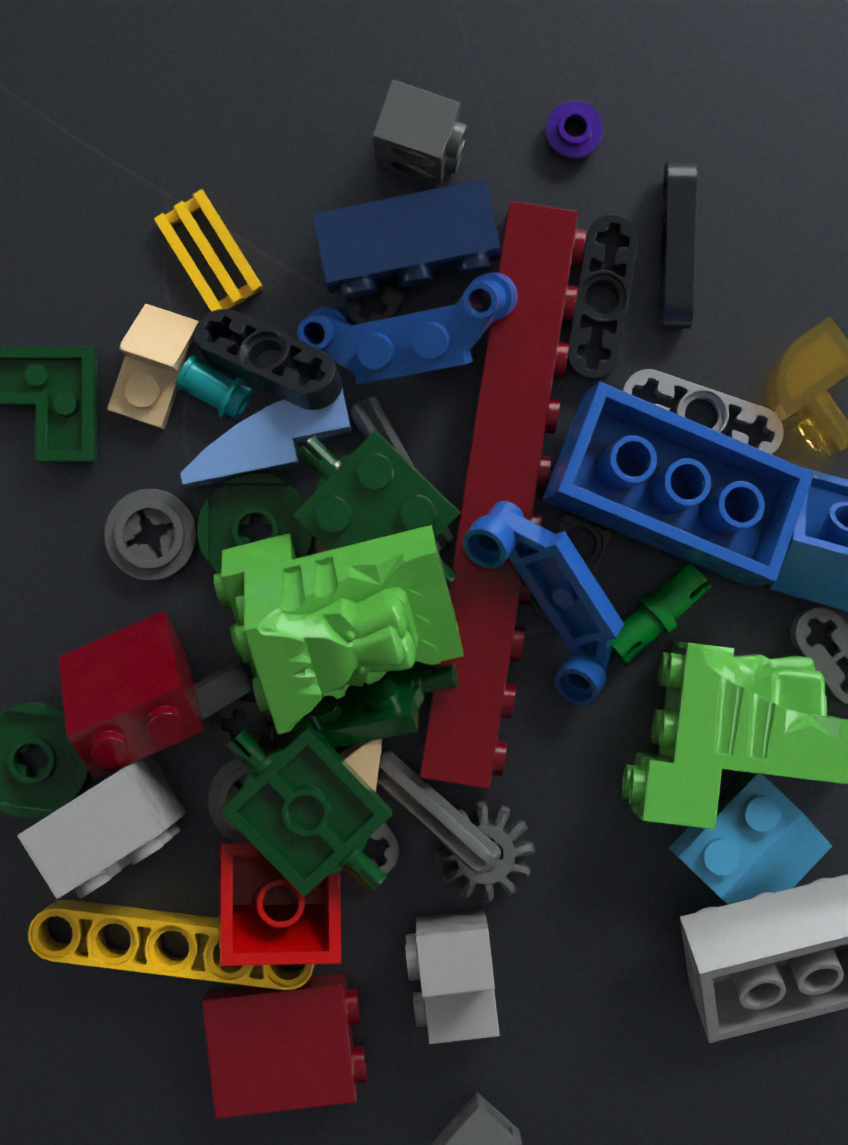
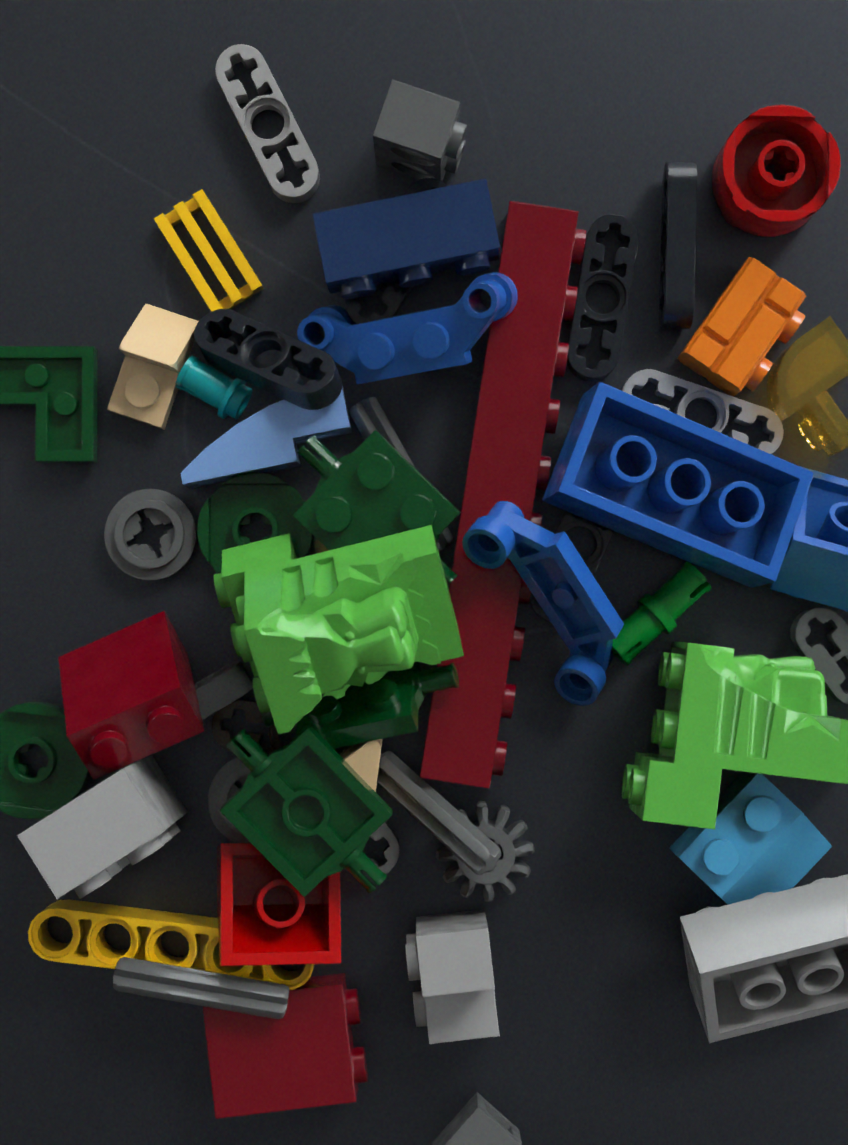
dark purple plate [545,101,603,159] -> none
none -> dark grey axle [113,957,289,1019]
none -> light grey beam [215,44,320,203]
none -> orange brick [677,257,806,397]
none -> red brick [712,105,841,237]

